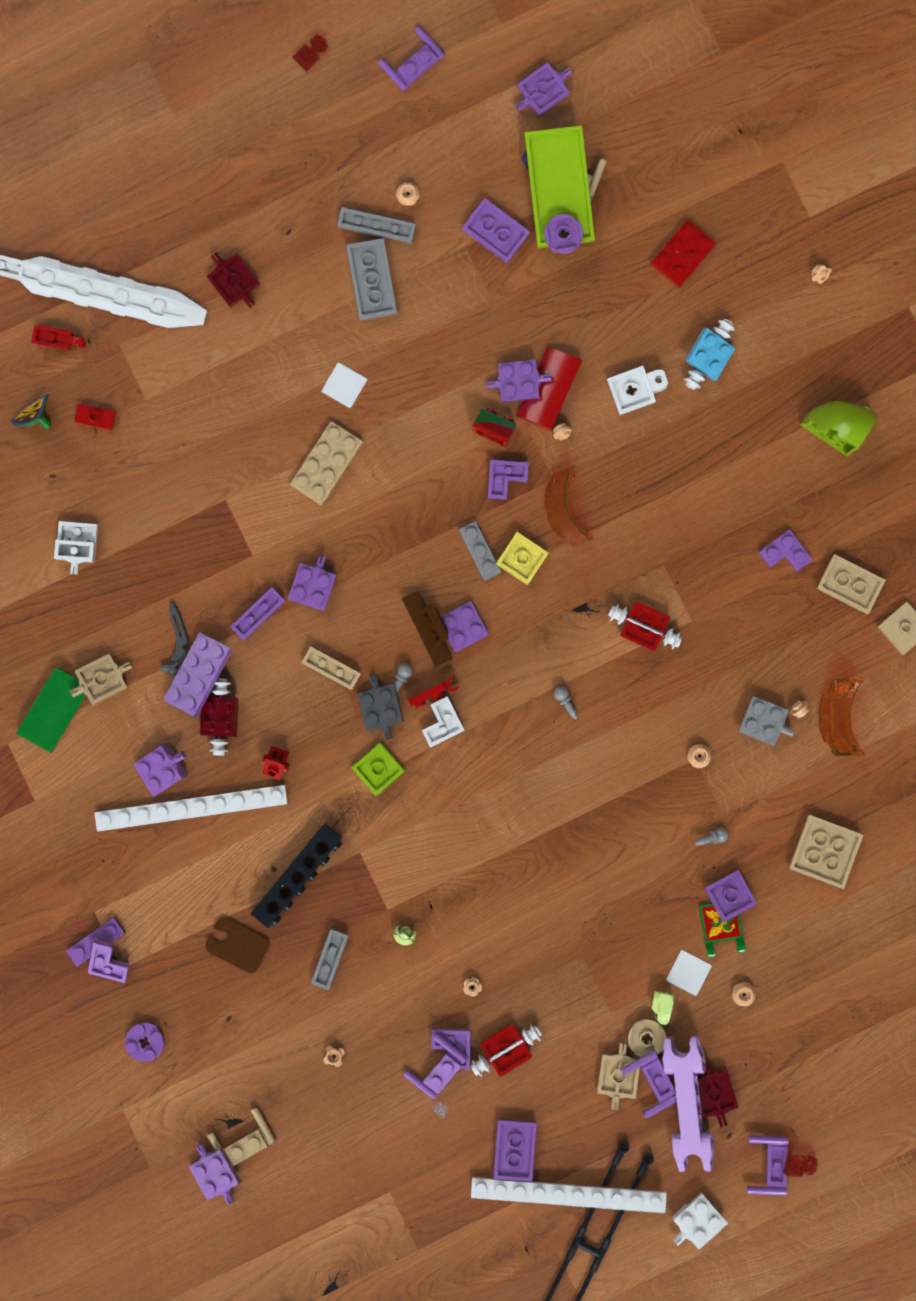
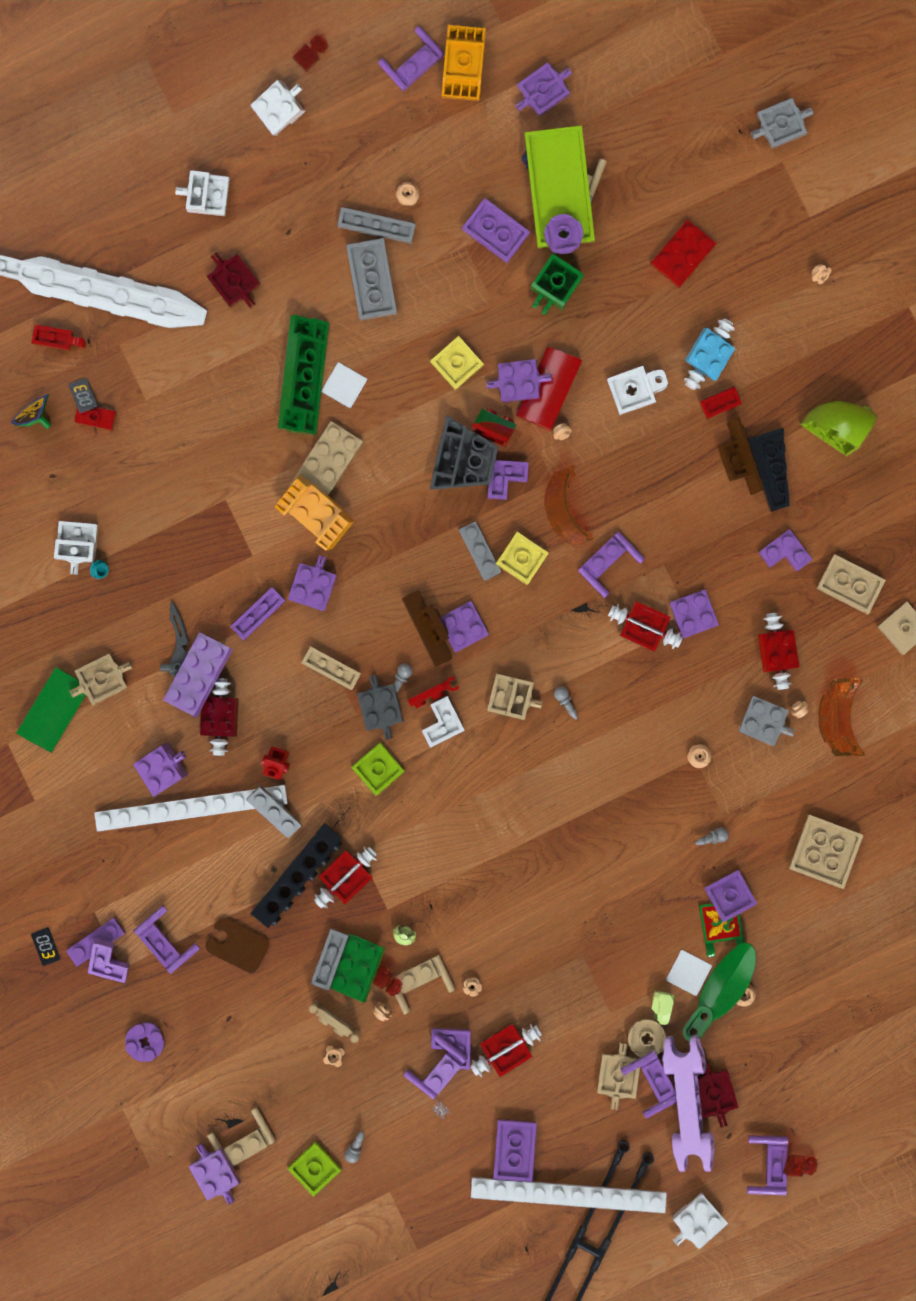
none -> black sticker [31,928,60,966]
none -> black sticker [69,378,98,413]
none -> teal plate [90,560,109,579]
none -> medium lavender plate [133,905,200,974]
none -> white plate [175,171,230,216]
none -> light grey plate [246,785,302,838]
none -> white plate [251,80,305,136]
none -> light orange plate [275,474,355,551]
none -> green slope [278,314,329,435]
none -> lime tile [287,1141,342,1197]
none -> tan plate [309,1000,360,1043]
none -> red plate [314,846,377,908]
none -> green plate [330,934,385,1003]
none -> light grey bar [344,1131,364,1163]
none -> clear red plate [373,963,403,997]
none -> light nougat plate [373,1002,392,1021]
none -> tan plate [387,955,456,1015]
none -> light yellow plate [430,336,484,391]
none -> dark grey wedge [430,415,498,490]
none -> light orange plate [441,25,486,101]
none -> tan plate [487,674,543,720]
none -> green hinge [531,253,584,315]
none -> medium lavender plate [578,531,645,598]
none -> medium lavender plate [669,590,719,639]
none -> green plant [683,942,756,1041]
none -> red plate [699,386,742,419]
none -> reddish brown bracket [718,418,764,495]
none -> black wing [747,427,790,512]
none -> light grey plate [751,98,813,149]
none -> red plate [758,612,800,690]

